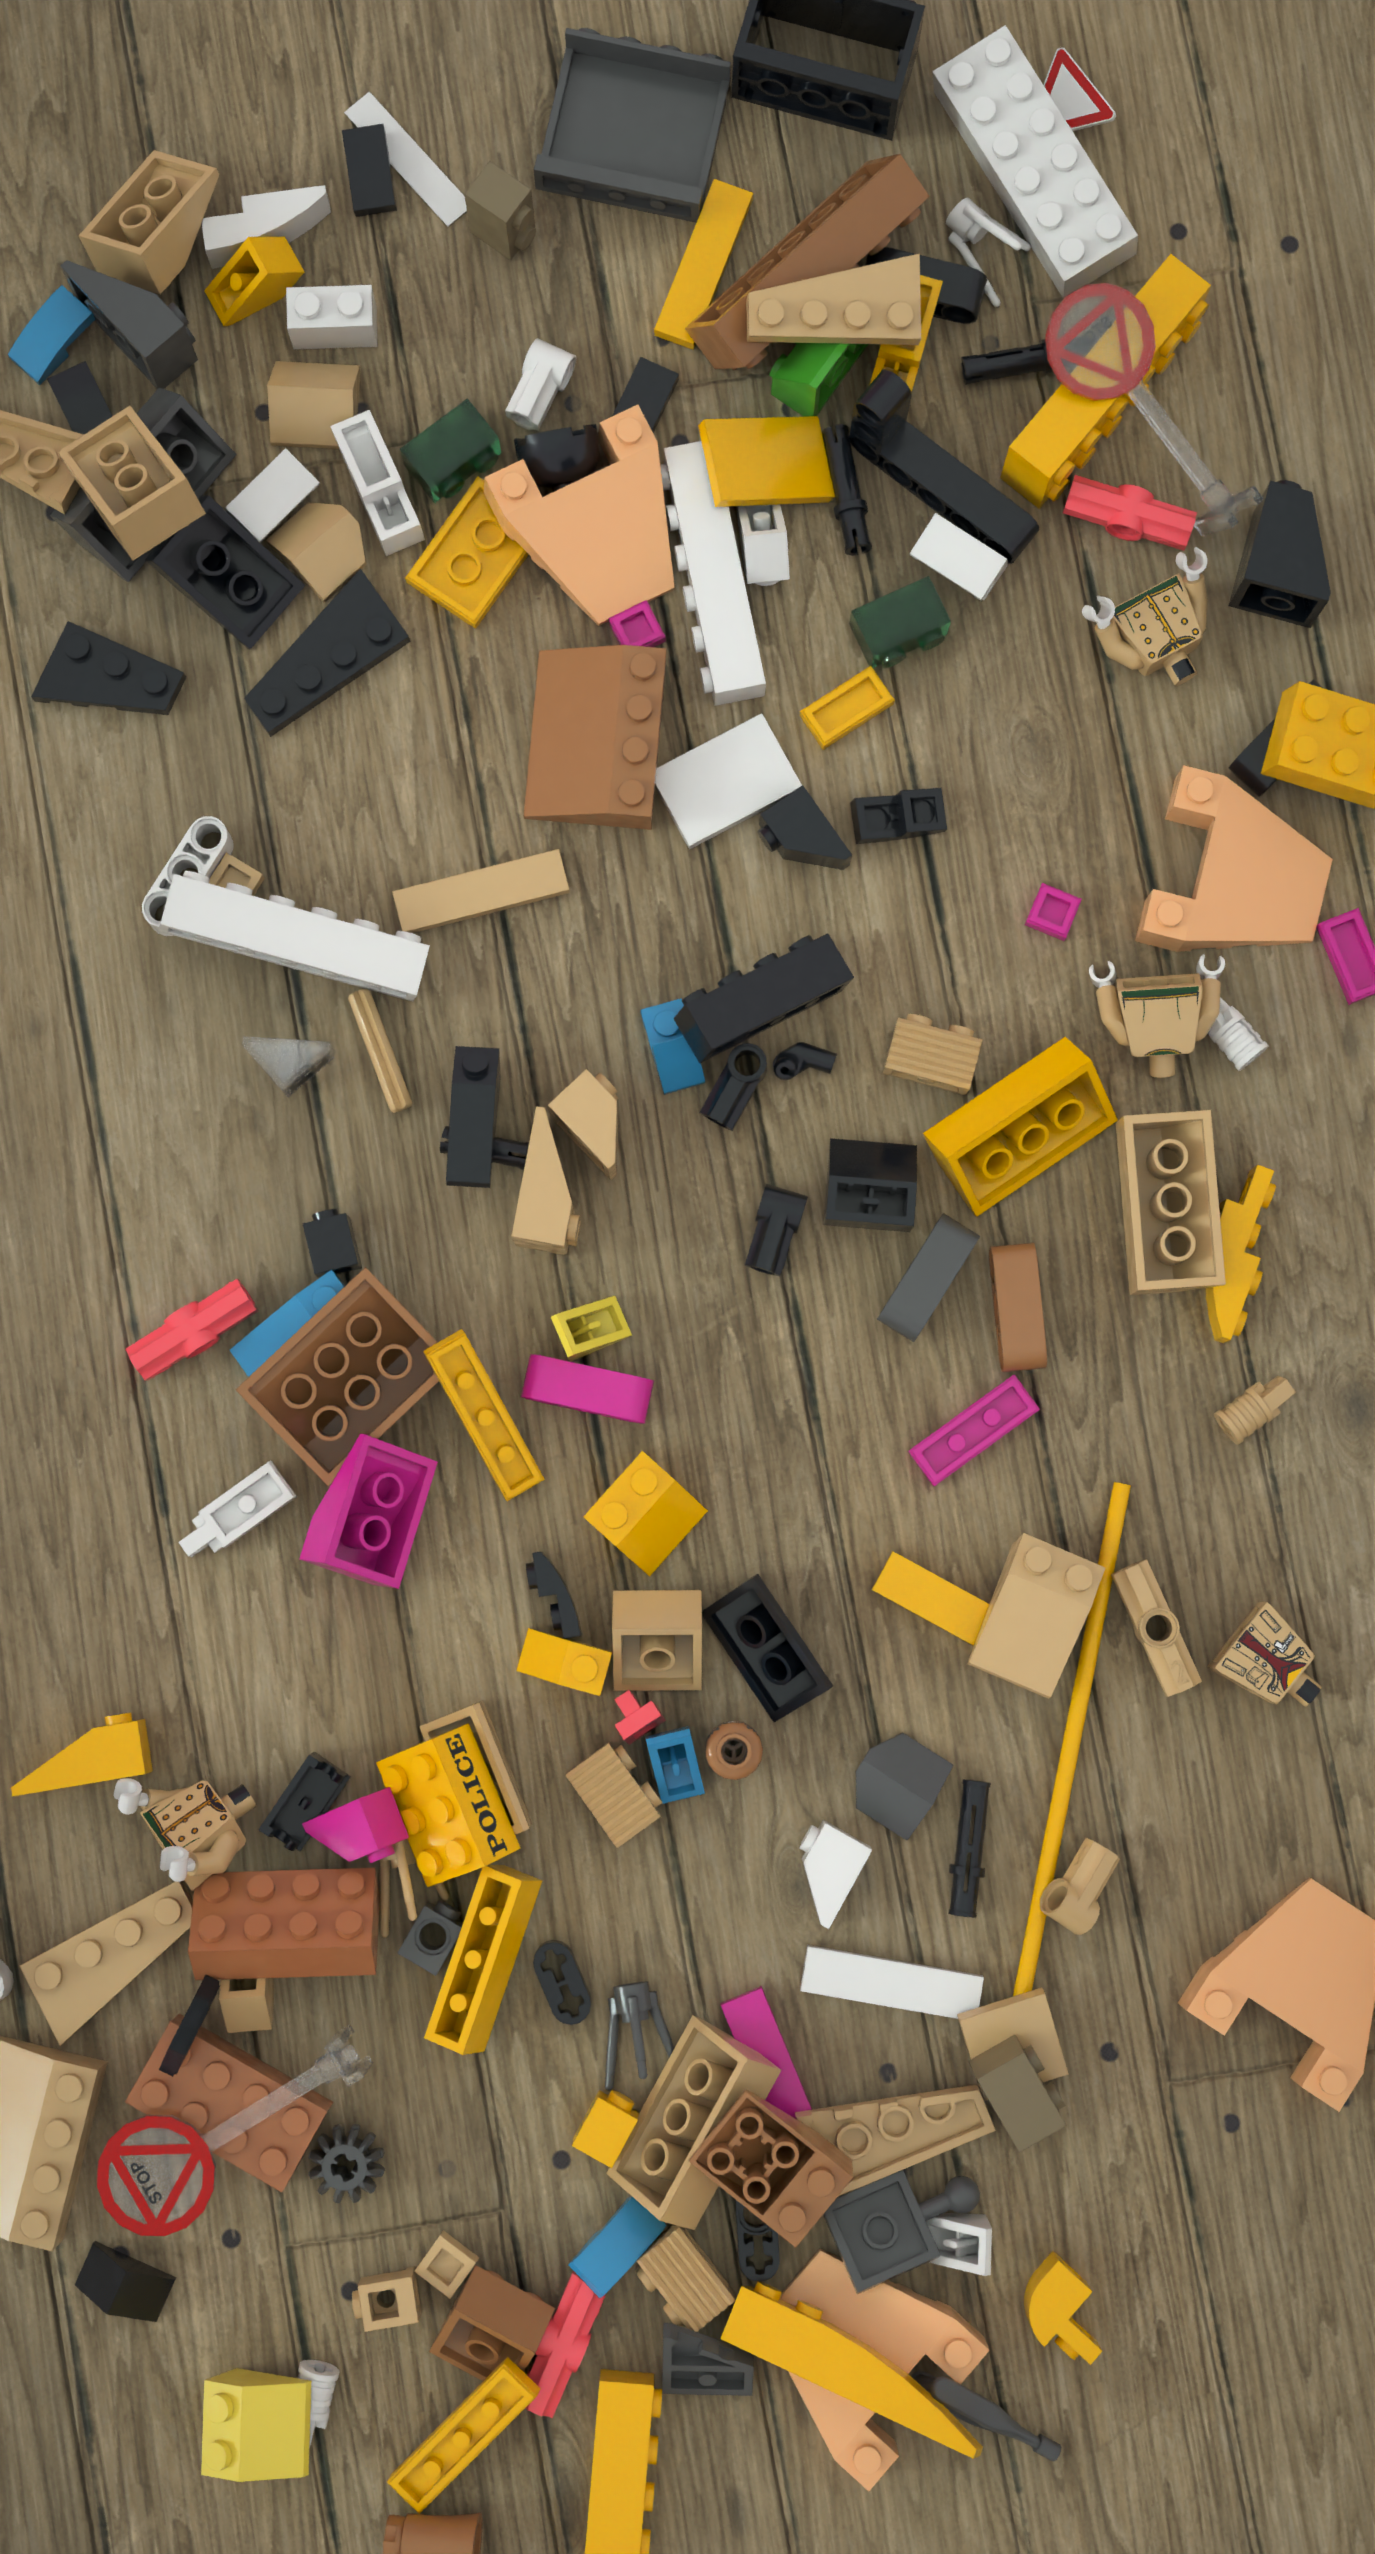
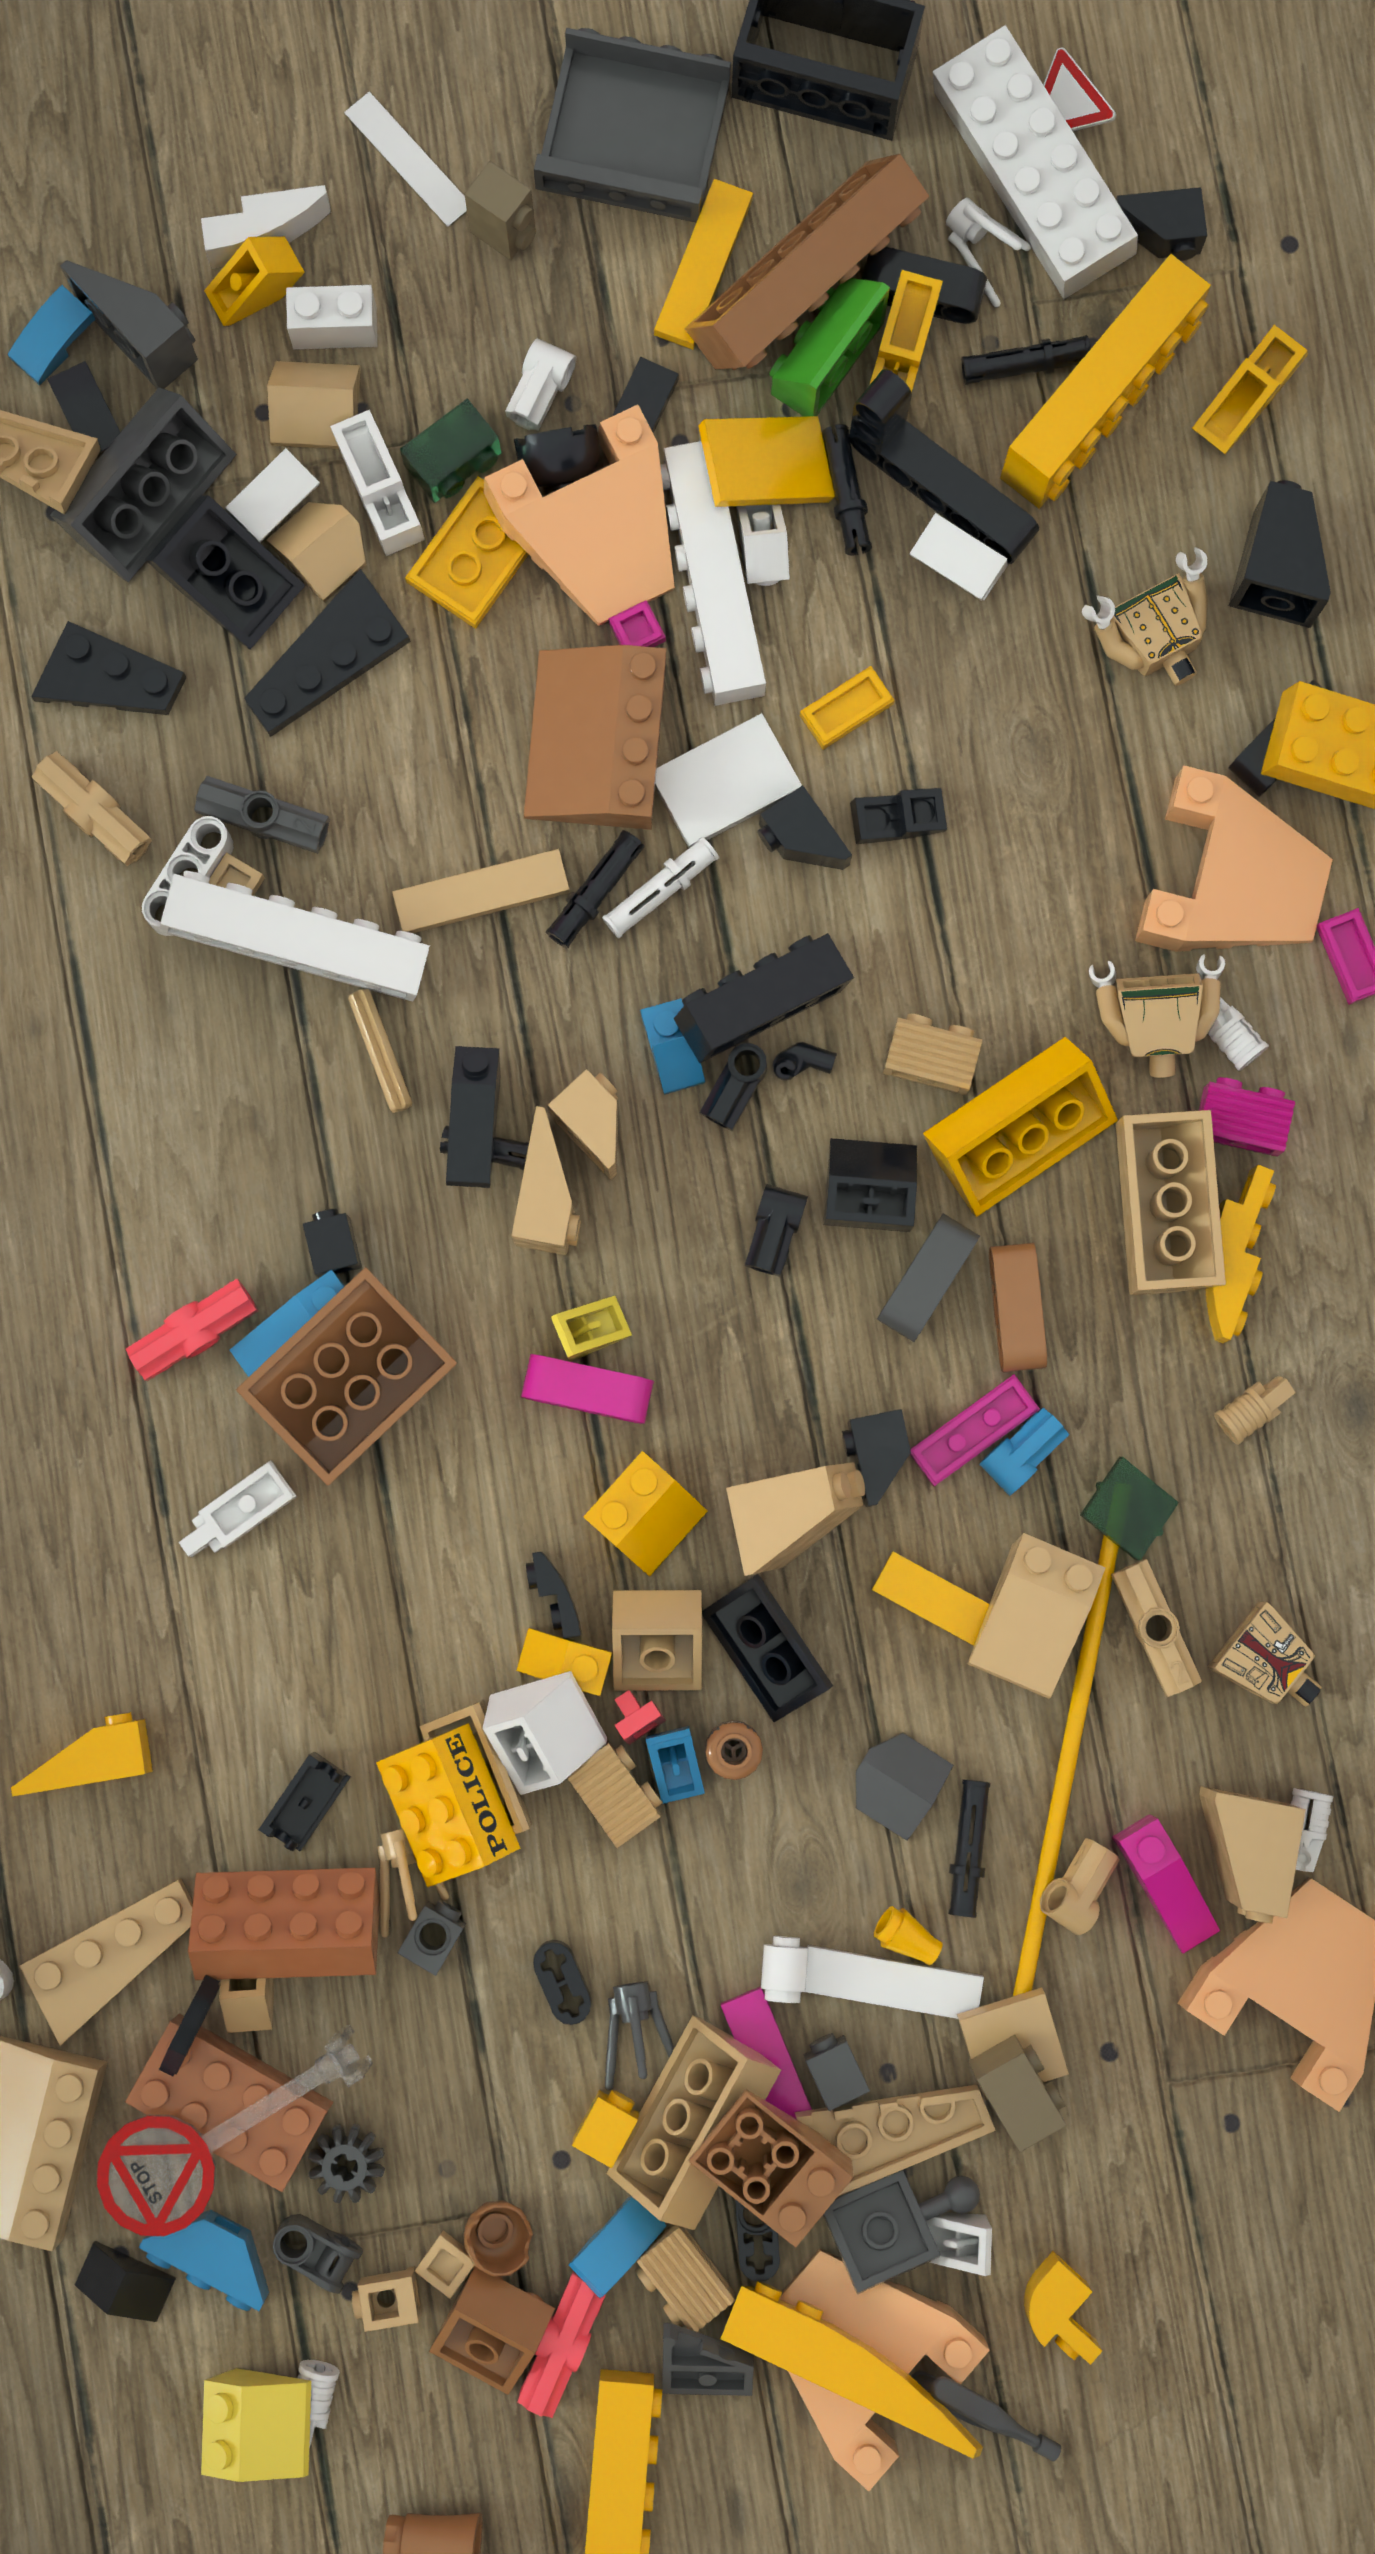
tan slope [58,406,206,561] -> none
tan slope [79,150,219,295] -> none
tan torso [113,1778,257,1891] -> none
clear slope [242,1036,335,1097] -> none
dark pink slope [299,1434,438,1589] -> none
dark pink slope [302,1787,409,1863] -> none
black tile [342,124,397,217] -> none
yellow tile [387,2357,541,2514] -> none
yellow tile [423,1329,545,1501] -> none
yellow brick [424,1865,543,2055] -> none
tan wing [746,253,921,345] -> none
white slope [799,1820,872,1929] -> none
clear green brick [849,576,951,668] -> none
dark pink tile [1025,883,1082,941] -> none
clear piece [1045,283,1264,536] -> none
coral piece [1063,475,1197,551] -> none
none -> tan piece [31,751,152,866]
none -> dark azure slope [139,2210,269,2311]
none -> dark grey piece [194,776,330,854]
none -> dark grey piece [273,2214,363,2294]
none -> medium nougat hair [464,2200,533,2277]
none -> white slope [482,1671,607,1795]
none -> black pin [546,830,645,949]
none -> white pin [602,837,719,938]
none -> tan slope [726,1462,865,1576]
none -> white brick [761,1936,808,2003]
none -> dark grey brick [804,2033,870,2111]
none -> black slope [842,1409,911,1507]
none -> yellow cone [874,1906,943,1966]
none -> dark azure piece [979,1408,1069,1496]
none -> clear green piece [1080,1457,1179,1561]
none -> dark pink slope [1112,1814,1220,1954]
none -> black slope [1116,187,1208,261]
none -> yellow slope [1192,324,1308,455]
none -> dark pink brick [1199,1077,1295,1157]
none -> tan slope [1199,1786,1306,1924]
none -> white hinge [1291,1788,1333,1872]

